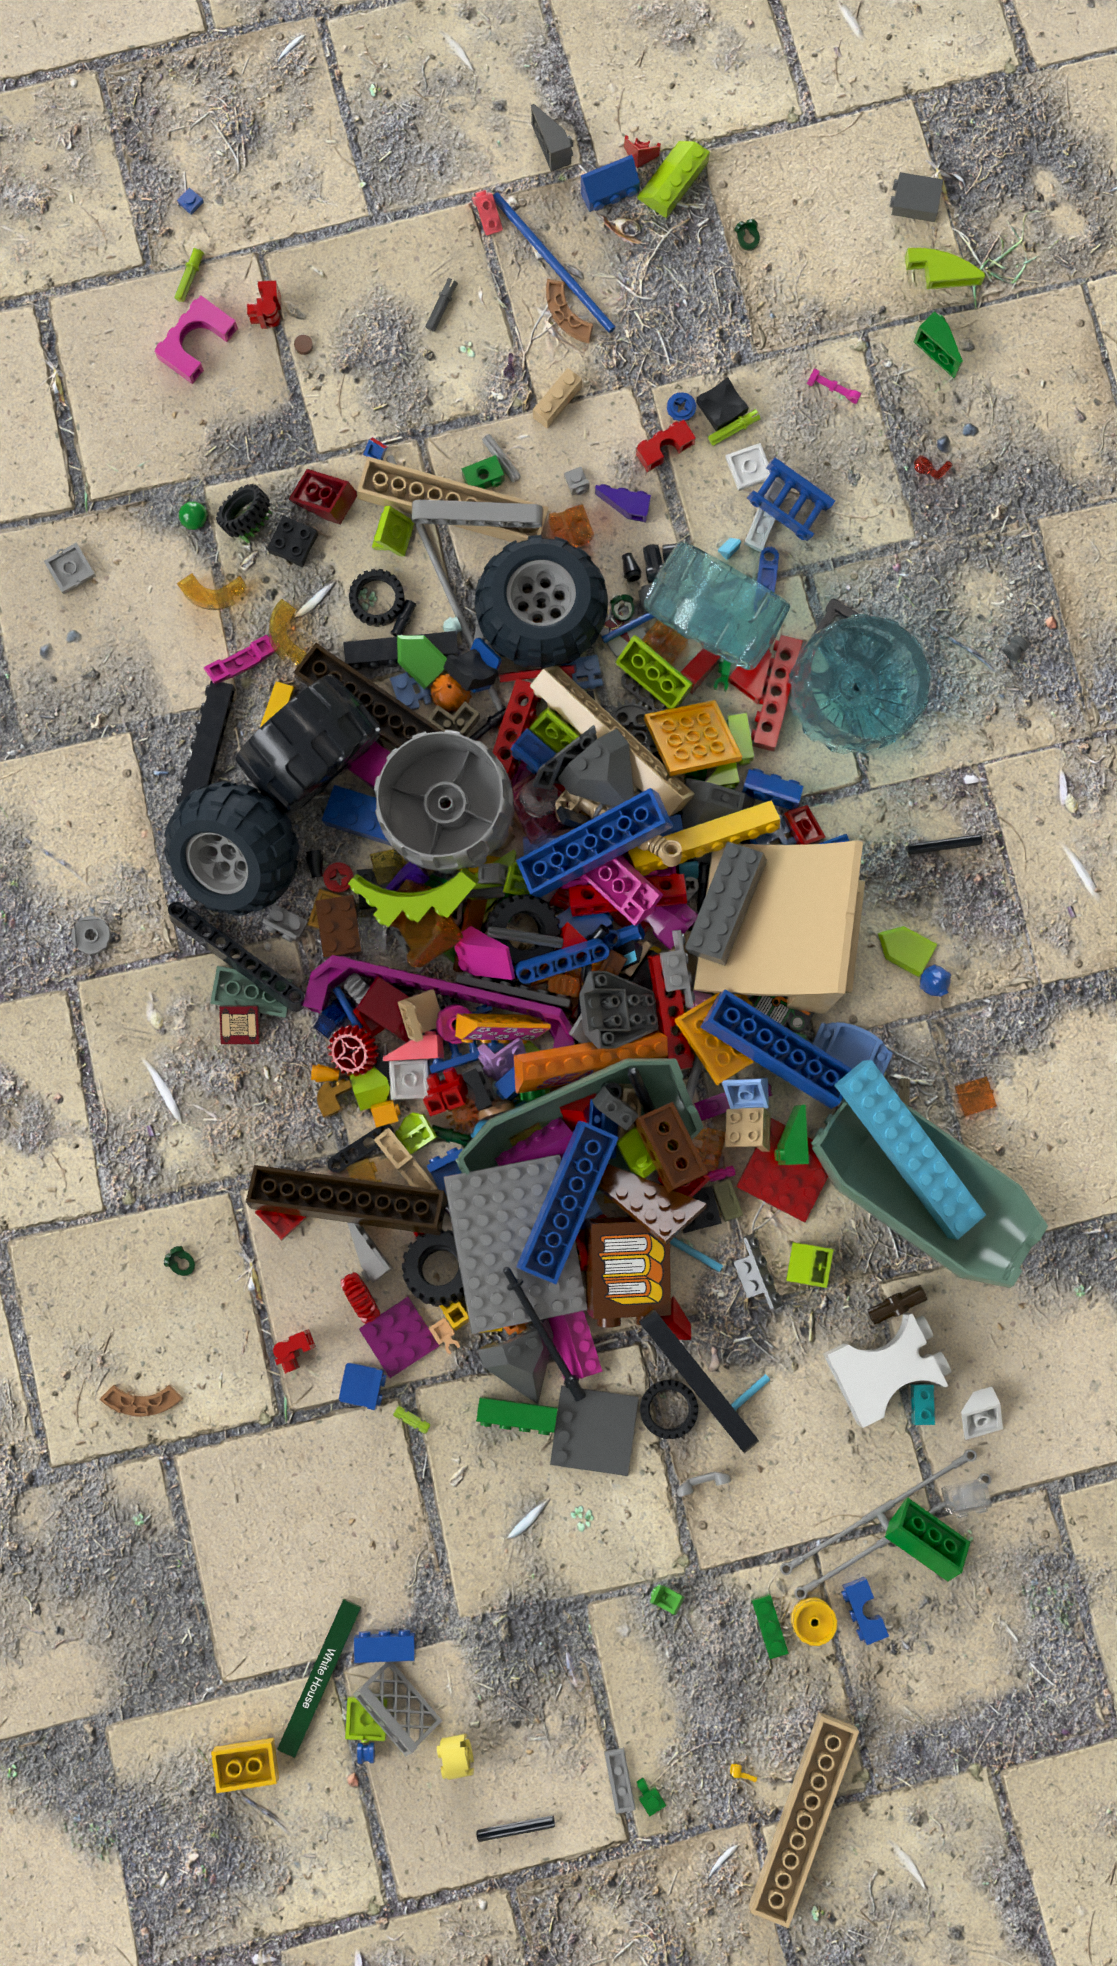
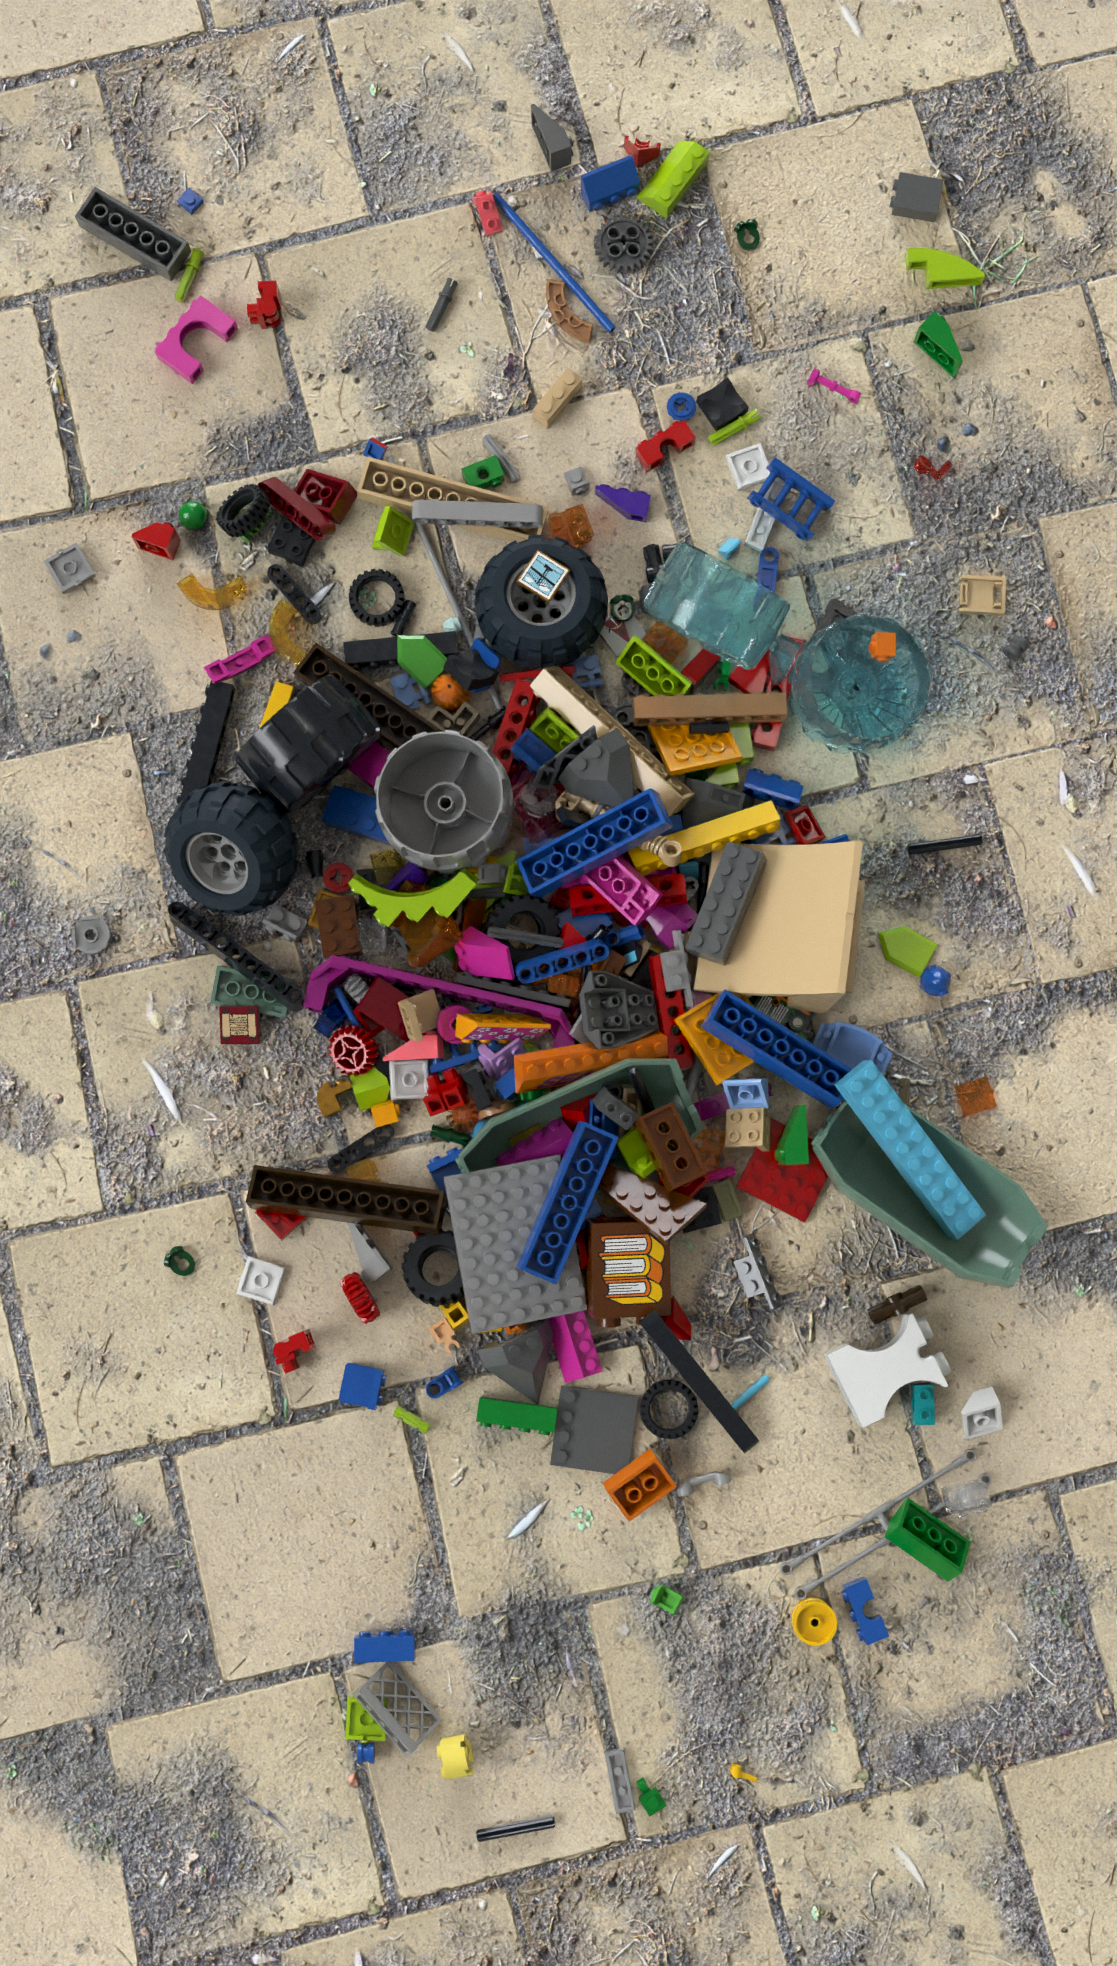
medium nougat tile [99,1385,183,1417] -> none
yellow brick [211,1738,279,1793] -> none
dark green tile [277,1599,361,1758] -> none
reddish brown tile [294,335,313,355] -> none
light orange cone [311,1064,339,1083] -> none
magenta plate [359,1296,440,1378] -> none
tan slope [374,1128,439,1190] -> none
lime slope [395,1112,437,1154] -> none
black bar [503,1267,586,1402] -> none
blue piece [601,611,655,643] -> none
black cone [622,553,642,582] -> none
medium azure piece [670,1237,723,1272] -> none
tan brick [749,1712,859,1928] -> none
green plate [751,1594,789,1660] -> none
lime slope [786,1242,834,1288] -> none
none -> dark grey brick [75,187,191,281]
none -> red slope [131,522,181,560]
none -> white tile [236,1256,286,1305]
none -> dark red beam [257,477,336,541]
none -> black beam [267,564,321,624]
none -> blue piece [426,1366,464,1398]
none -> tile [517,550,570,603]
none -> dark grey gear [594,214,653,274]
none -> orange brick [602,1448,677,1522]
none -> medium nougat brick [632,691,788,726]
none -> black pin [689,720,729,735]
none -> clear light blue slope [768,634,802,685]
none -> orange brick [869,632,896,663]
none -> tan container [959,575,1006,616]

